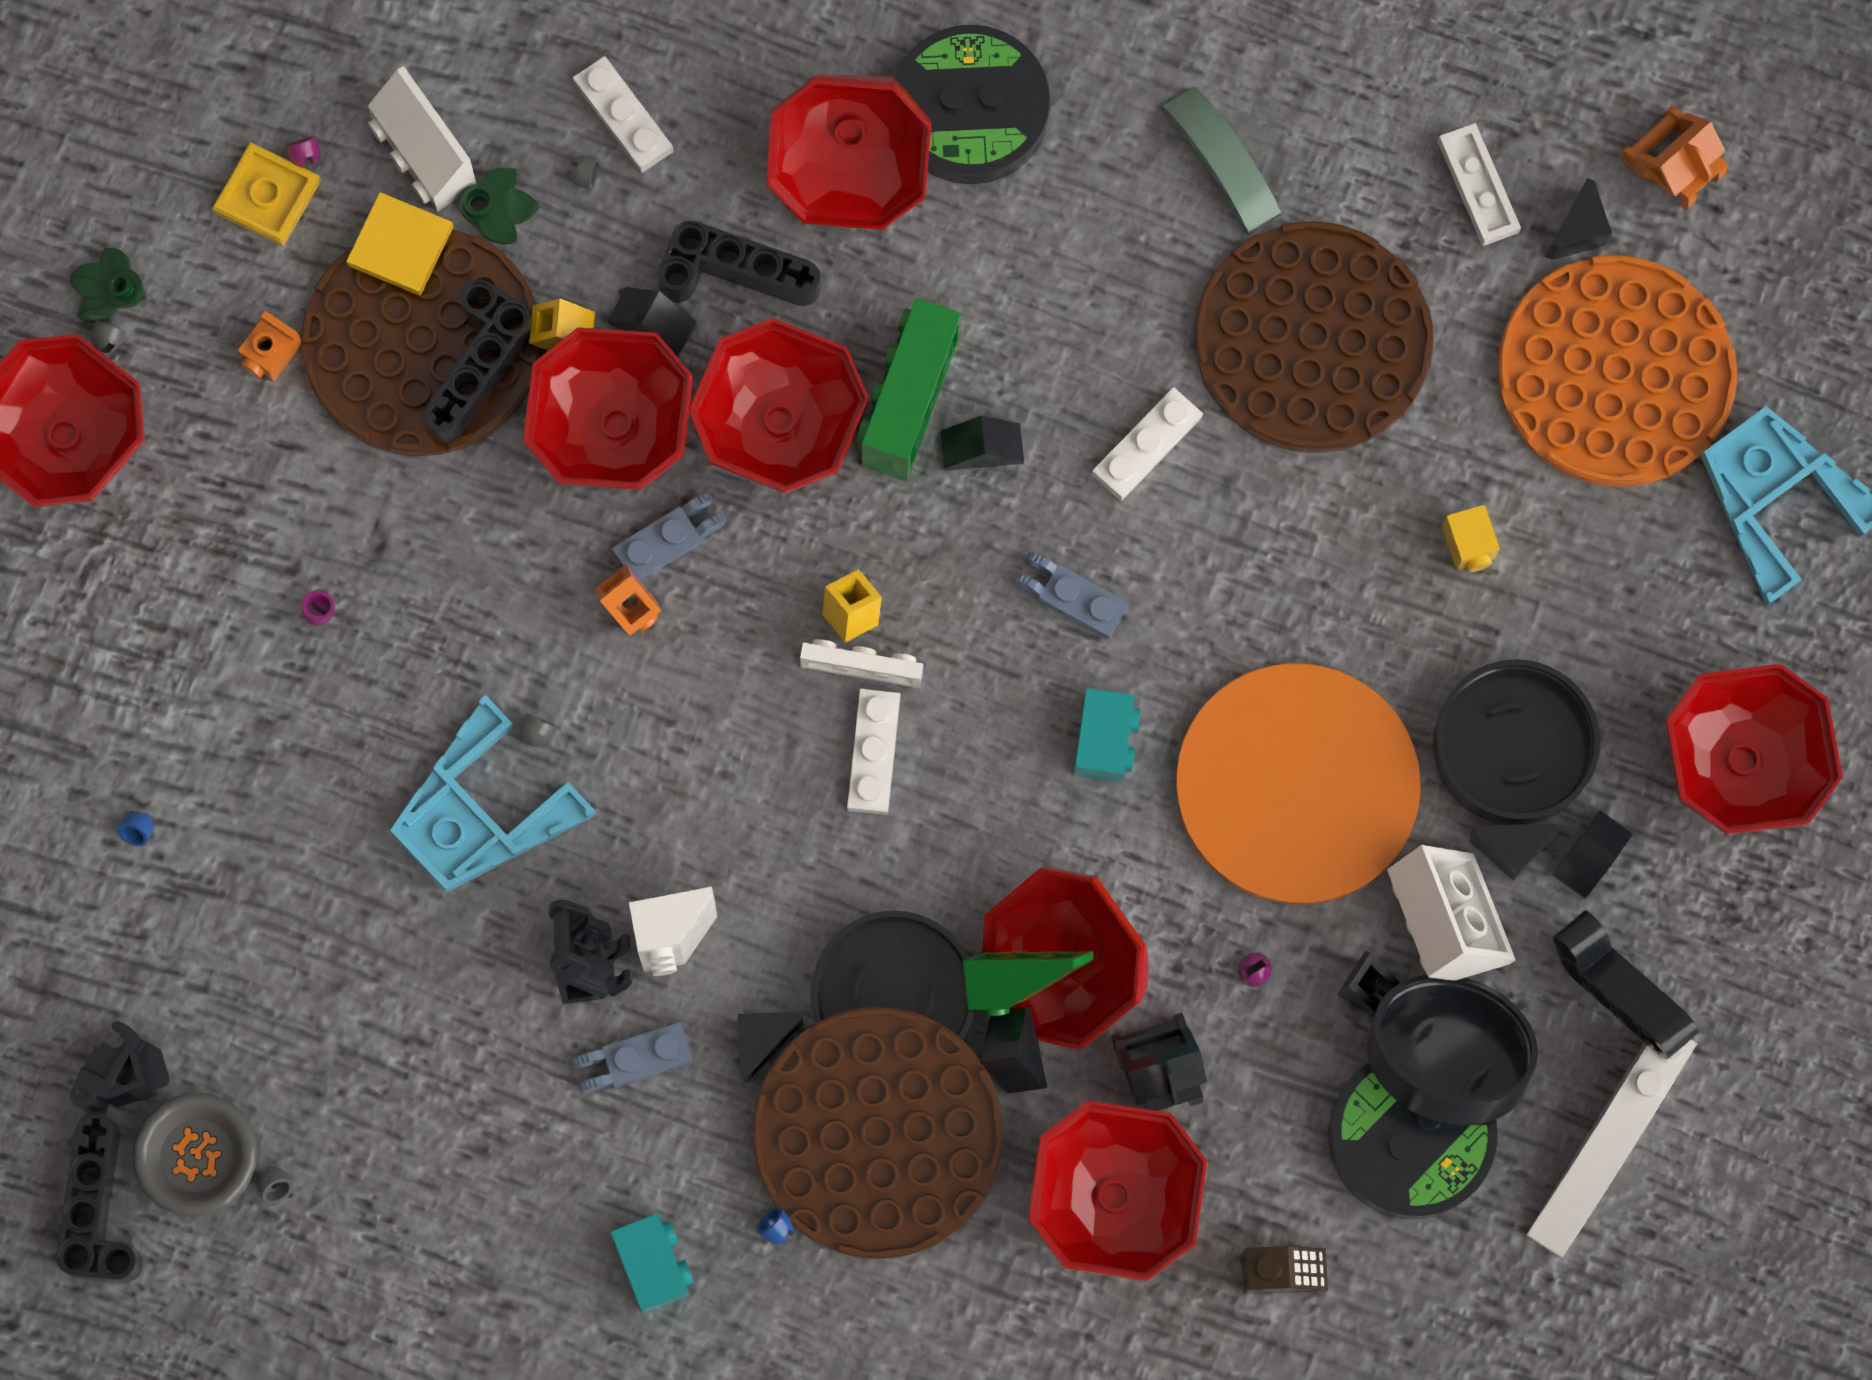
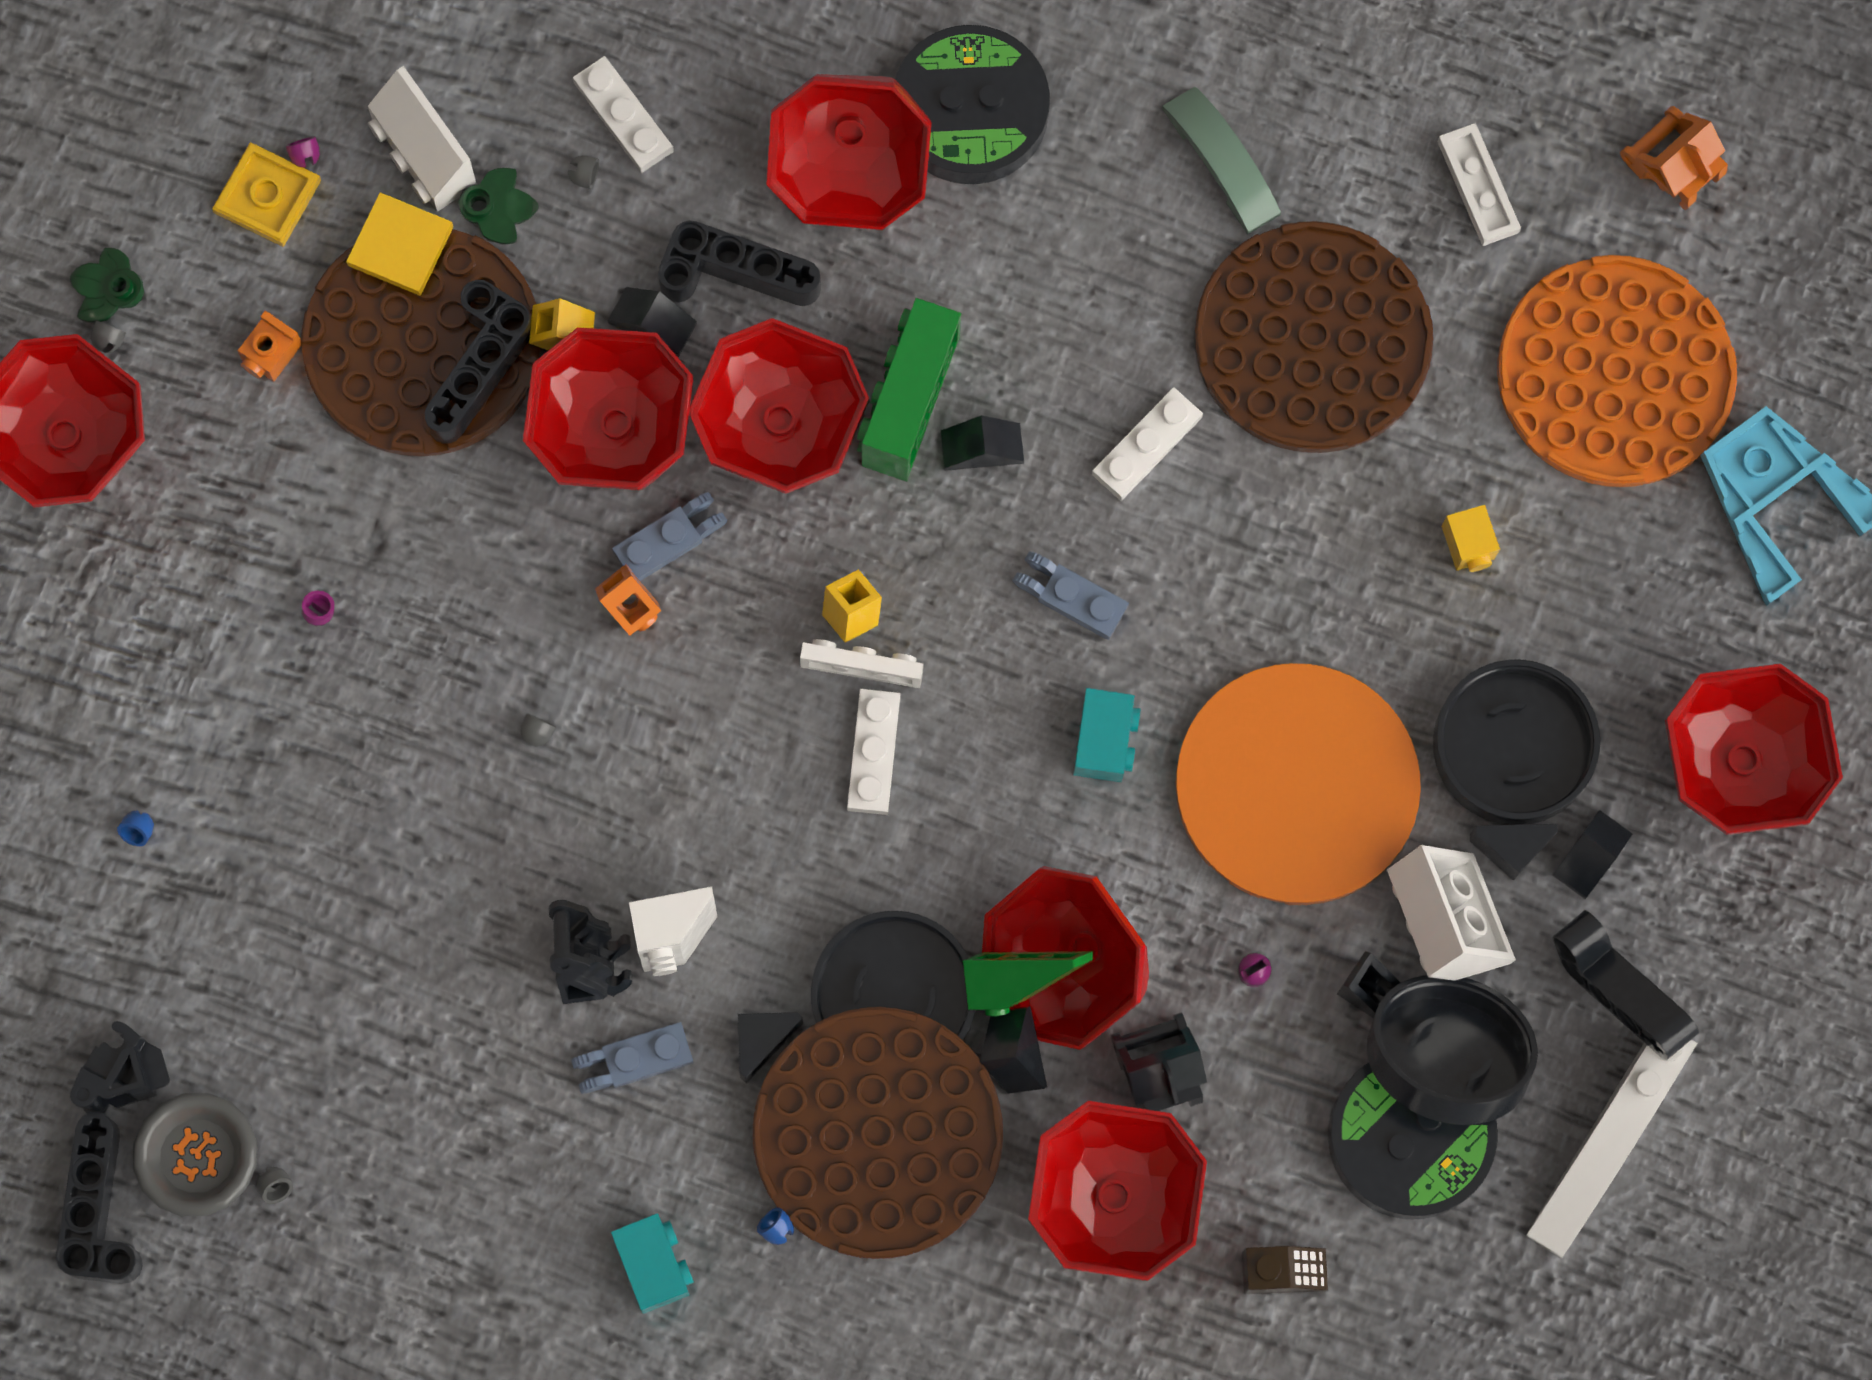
medium azure wing [390,695,596,893] -> none
black slope [1545,178,1612,260] -> none

